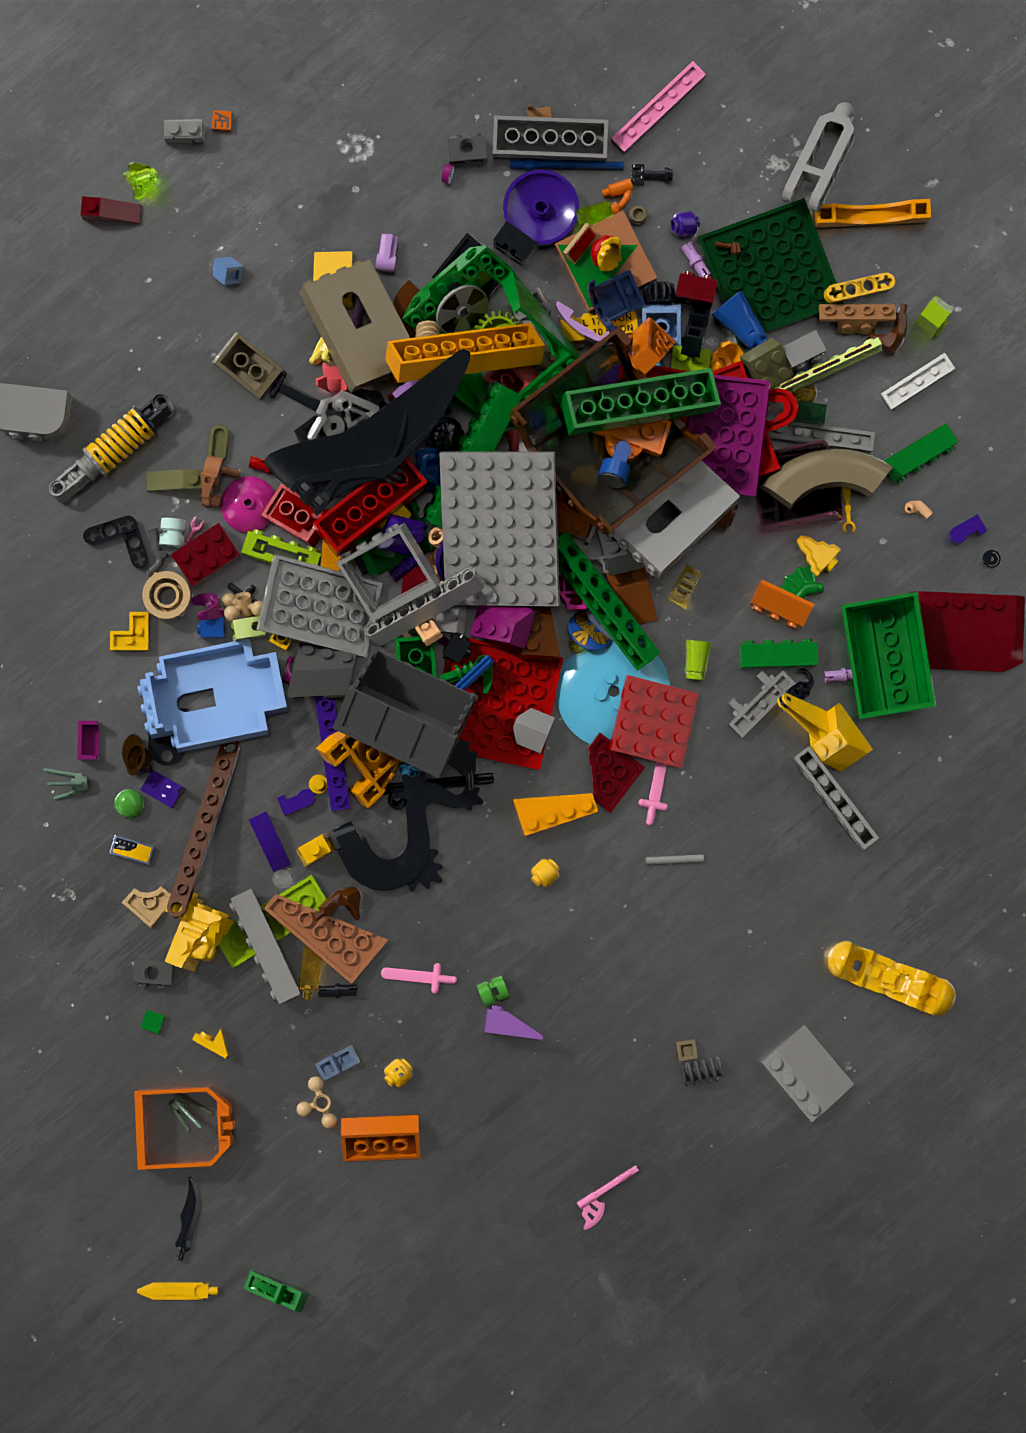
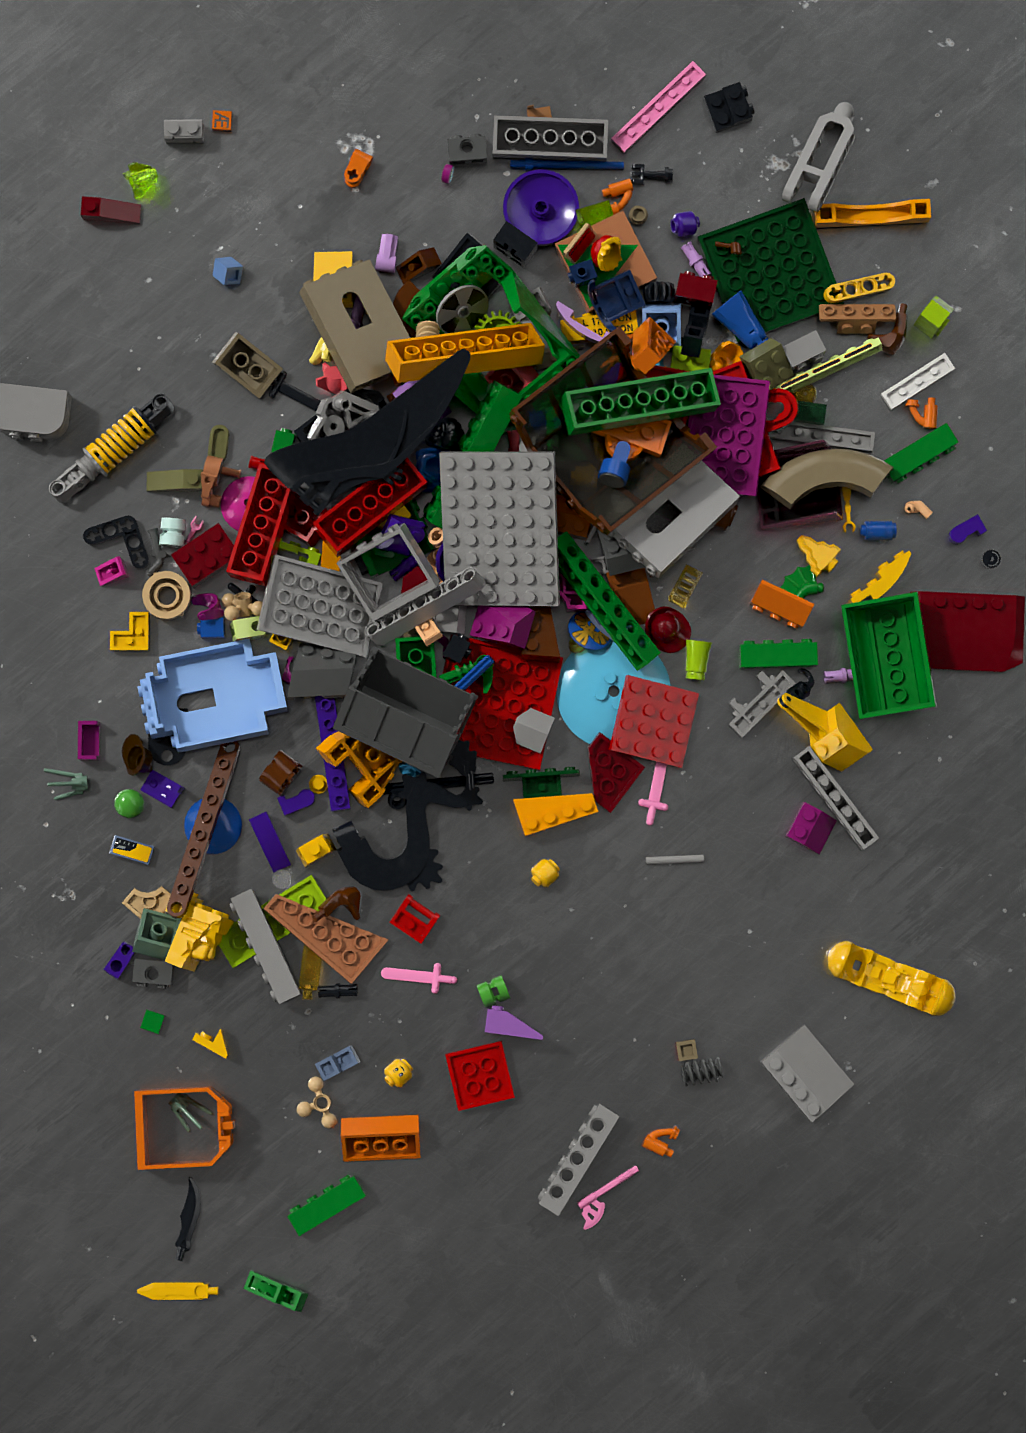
none -> dark pink slope [94,556,129,586]
none -> dark purple leg [103,941,135,980]
none -> sand green slope [132,908,181,960]
none -> blue dish [184,799,242,854]
none -> red brick [226,463,296,586]
none -> reddish brown brick [259,750,303,796]
none -> green brick [271,428,296,453]
none -> green brick [287,1174,367,1236]
none -> orange piece [344,149,373,188]
none -> red plate [389,894,441,944]
none -> reddish brown slope [395,247,442,284]
none -> red plate [445,1041,515,1111]
none -> dark green bracket [503,767,580,798]
none -> light grey brick [537,1103,620,1216]
none -> dark blue brick [567,259,597,288]
none -> orange plant [642,1126,680,1157]
none -> dark red hat [645,606,691,653]
none -> black plate [703,82,755,133]
none -> magenta slope [785,802,837,855]
none -> yellow slope [849,550,911,603]
none -> blue head [860,521,897,540]
none -> orange plant [905,397,938,429]

